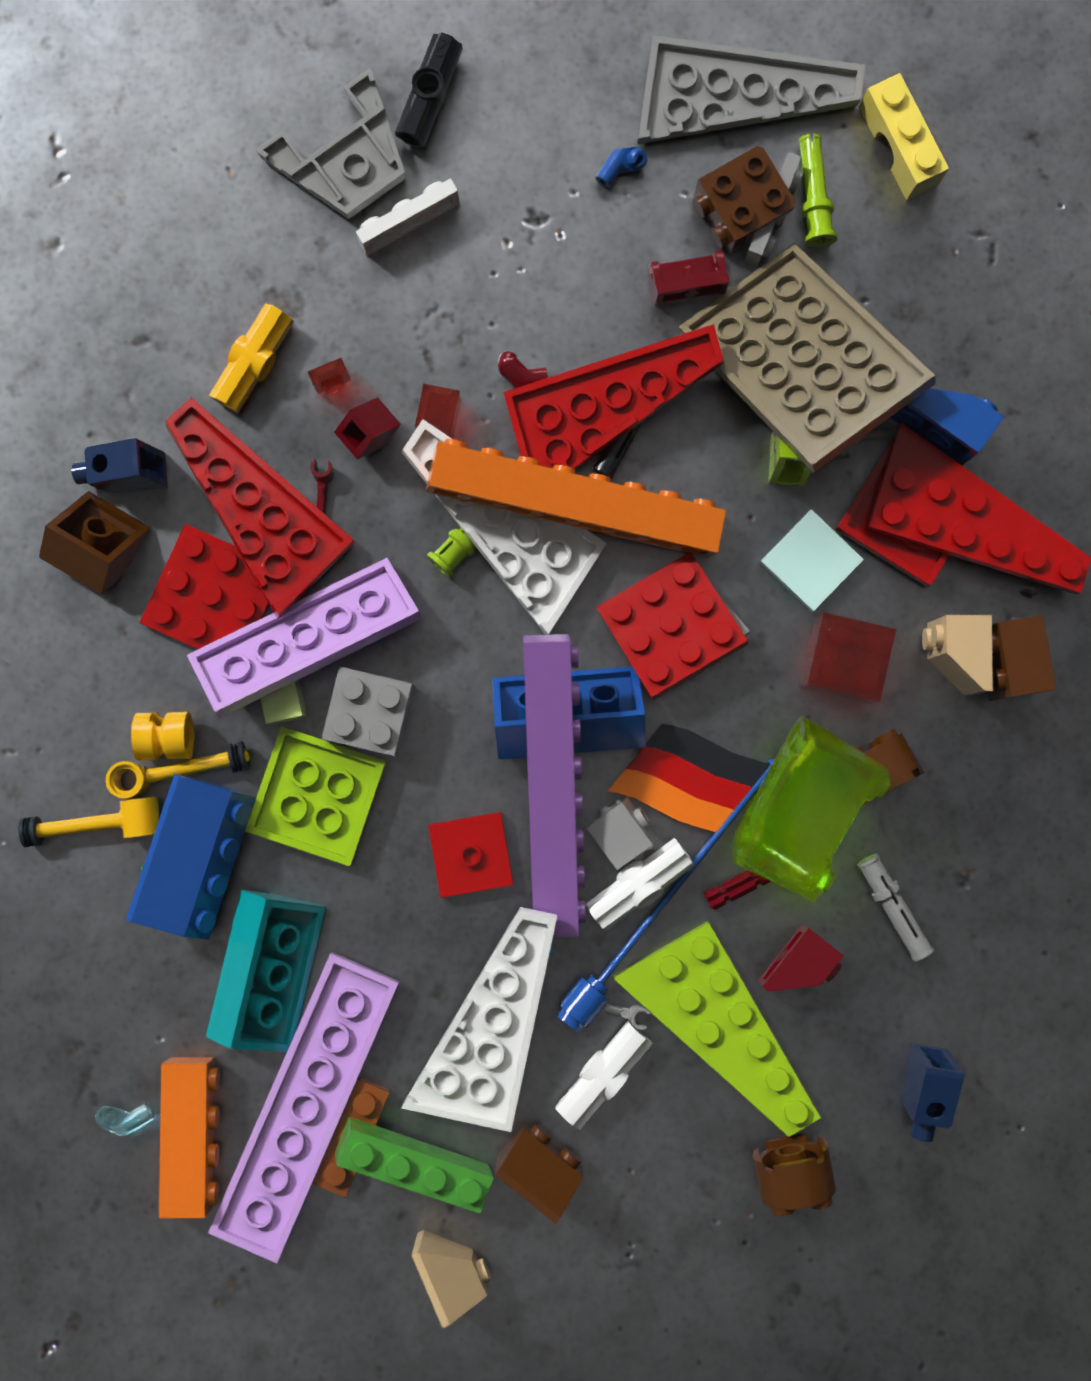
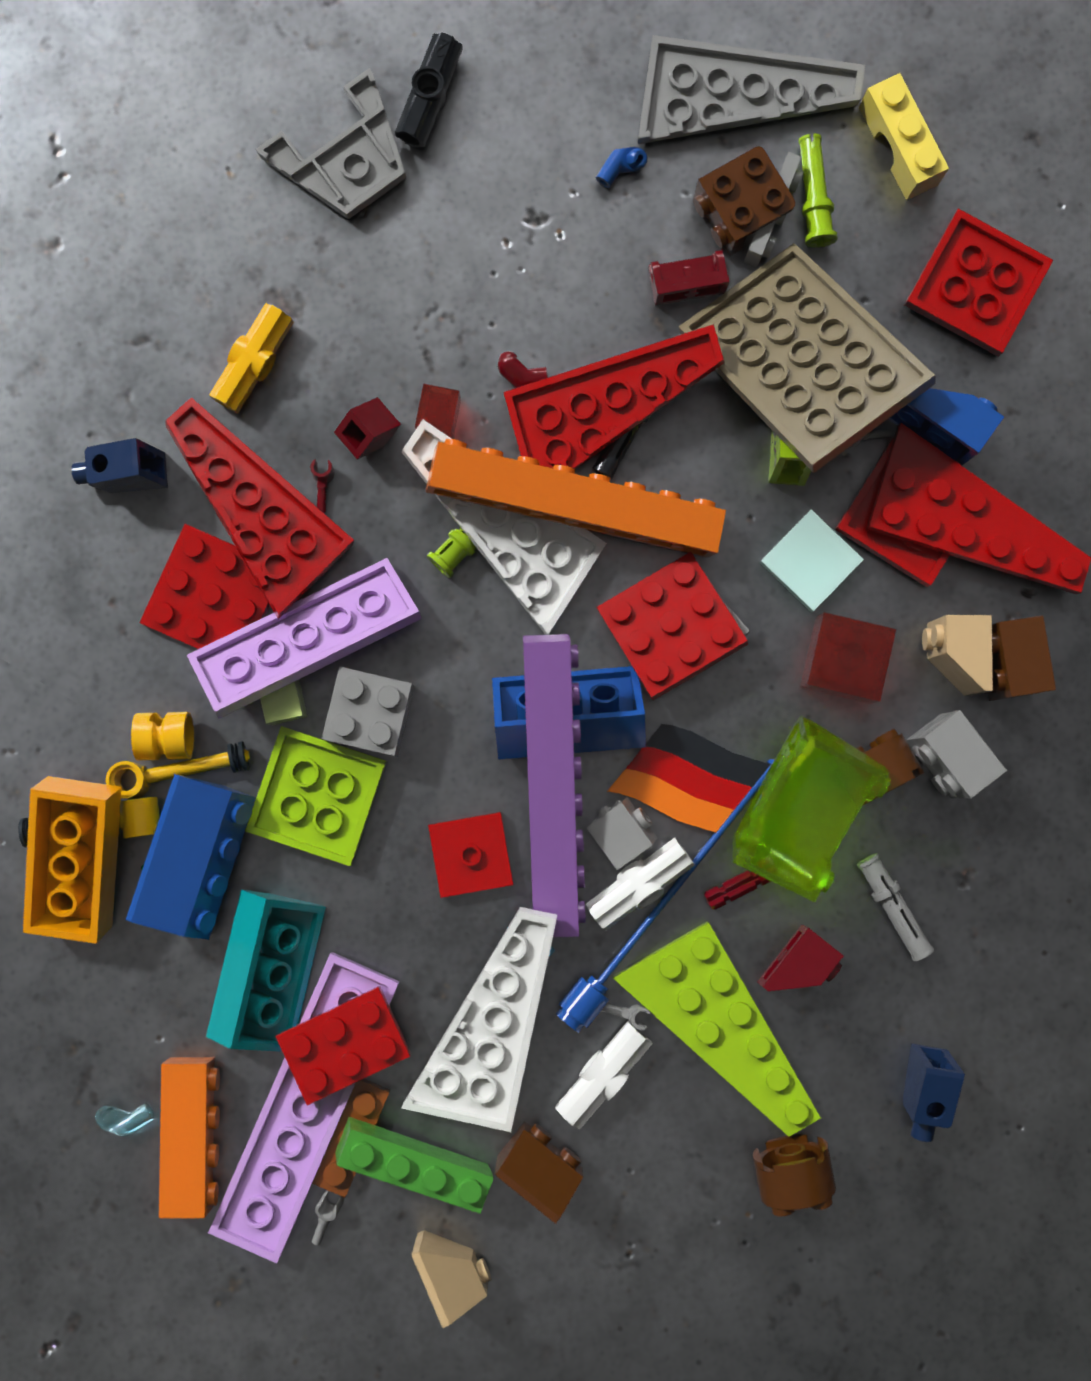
reddish brown slope [39,491,150,595] -> none
clear red plate [308,358,351,394] -> none
white plate [356,178,460,256] -> none
none -> light orange brick [23,776,122,944]
none -> red plate [276,986,411,1105]
none -> light grey hand [312,1190,344,1245]
none -> red plate [904,208,1053,357]
none -> light grey brick [906,710,1007,798]

